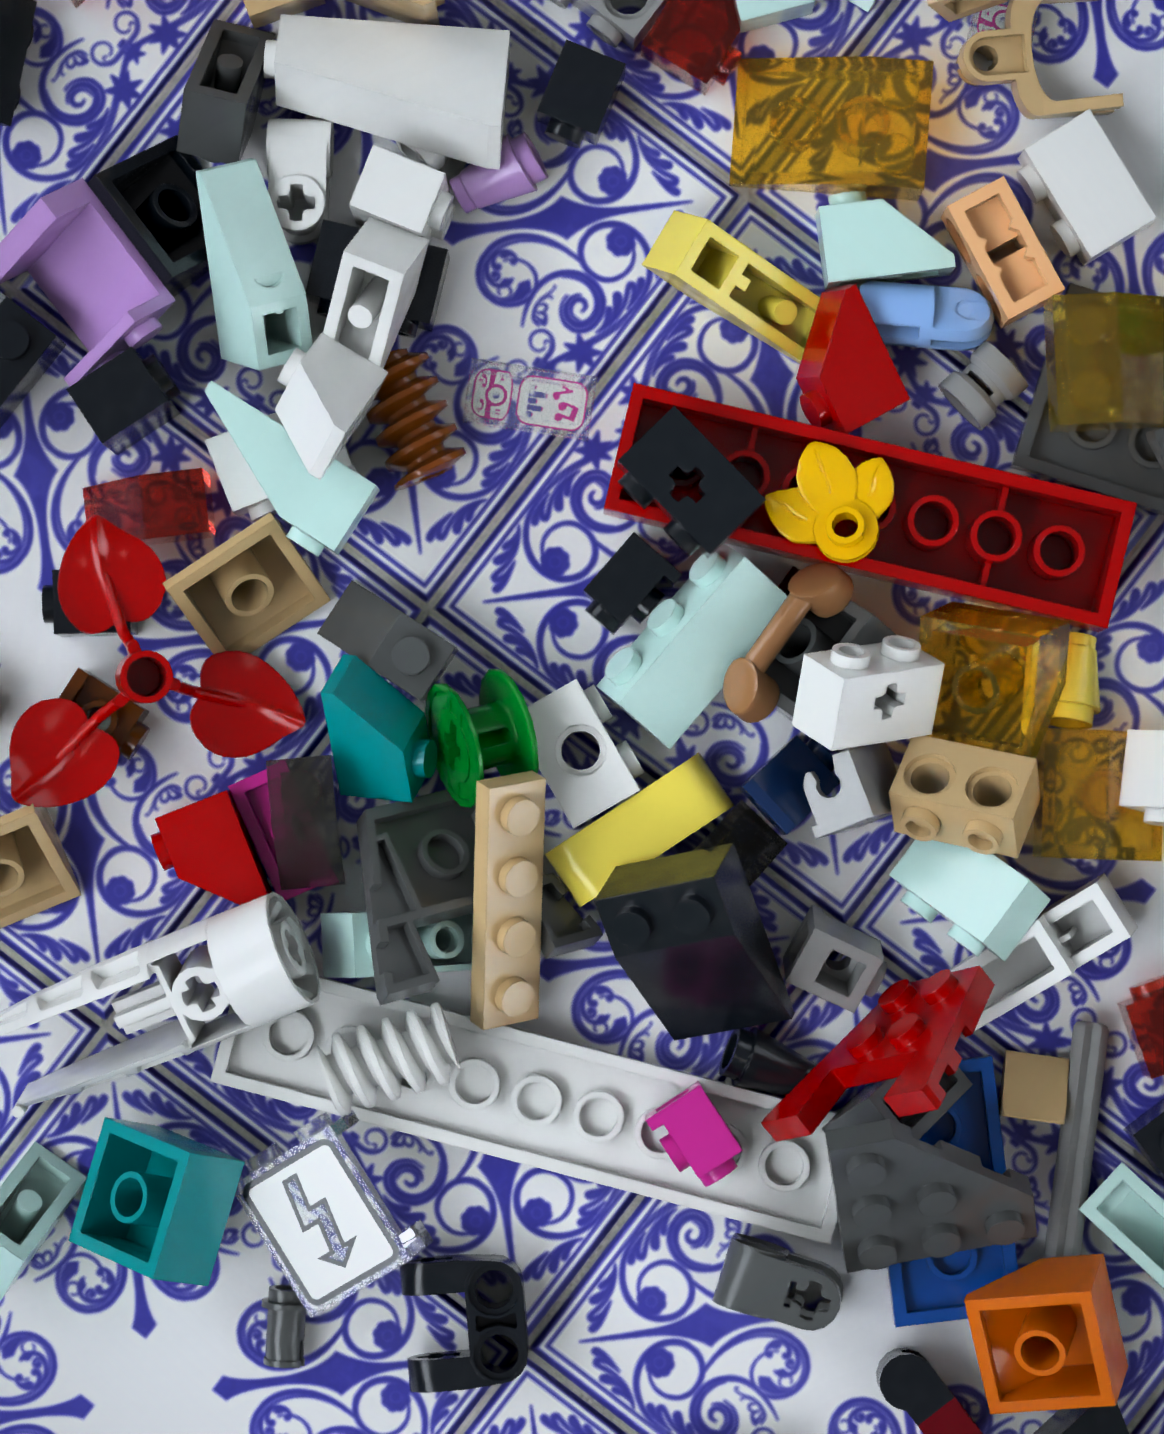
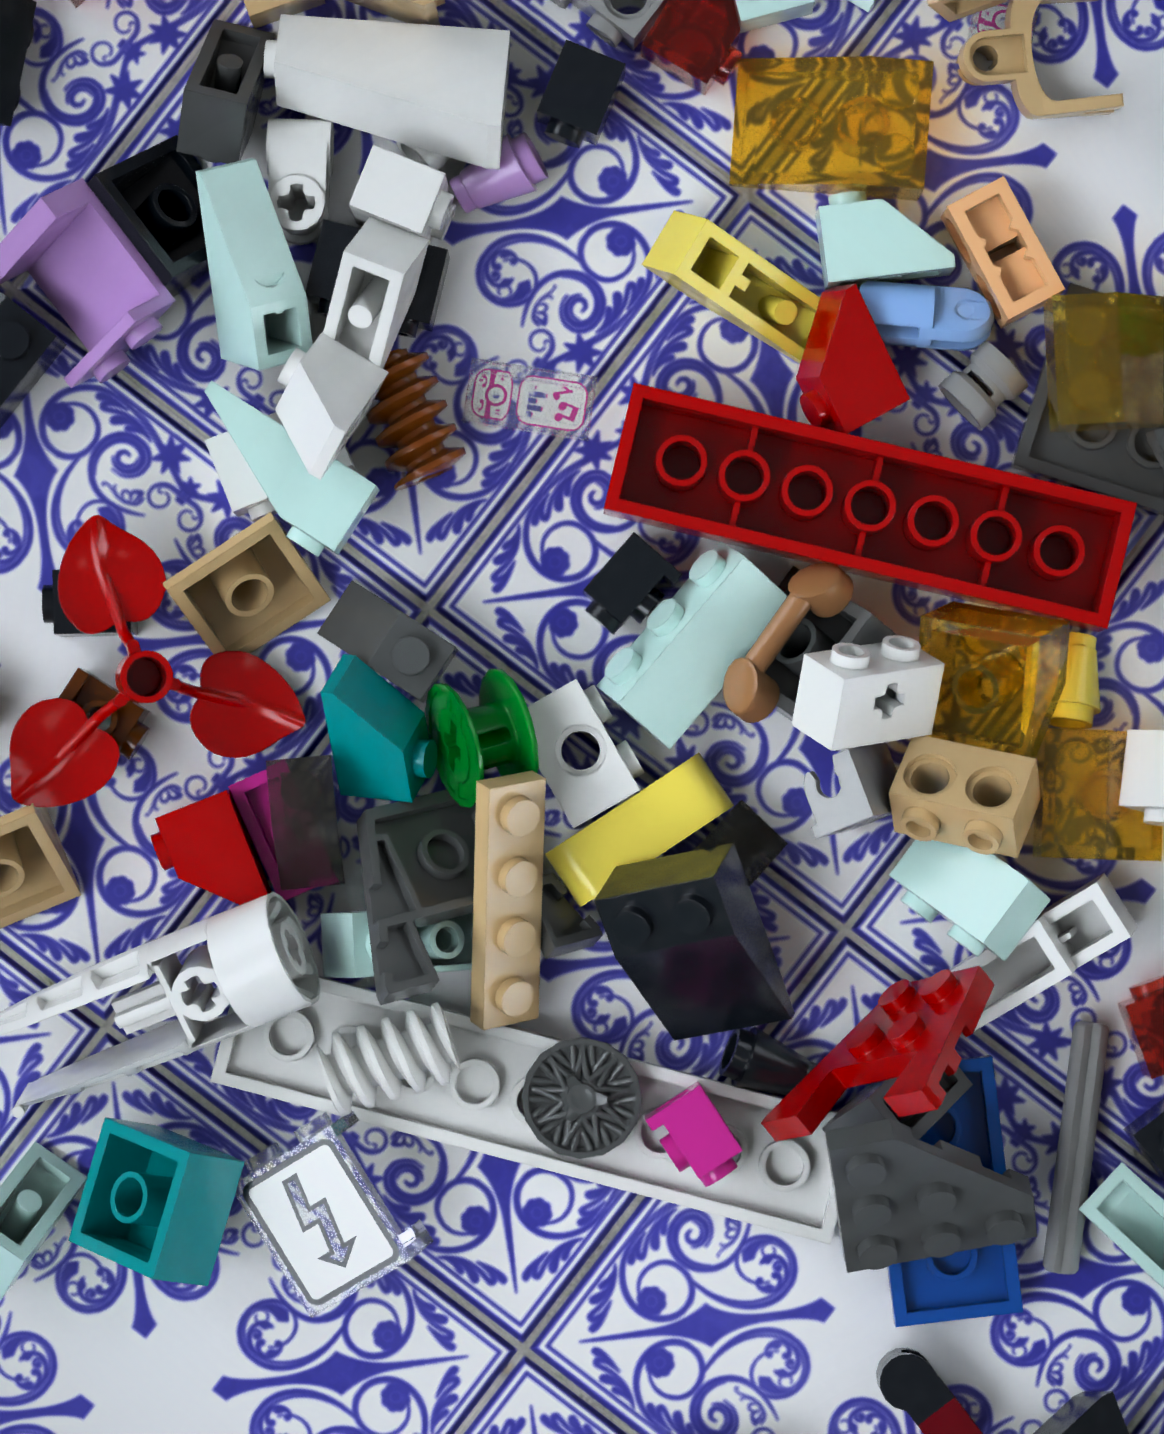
black brick [66,346,181,455] -> none
clear red slope [82,468,217,545] -> none
dark grey pin [261,1285,313,1368] -> none
black piece [399,1254,529,1393] -> none
black brick [617,406,766,558] -> none
dark grey piece [712,1233,844,1331] -> none
dark blue slope [738,735,840,835] -> none
yellow plate [765,441,894,563] -> none
light grey brick [783,904,887,1013] -> none
orange slope [964,1253,1128,1414] -> none
tan slope [998,1050,1069,1124] -> none
white brick [1016,109,1157,266] -> none
none -> dark grey wheel [521,1037,642,1159]

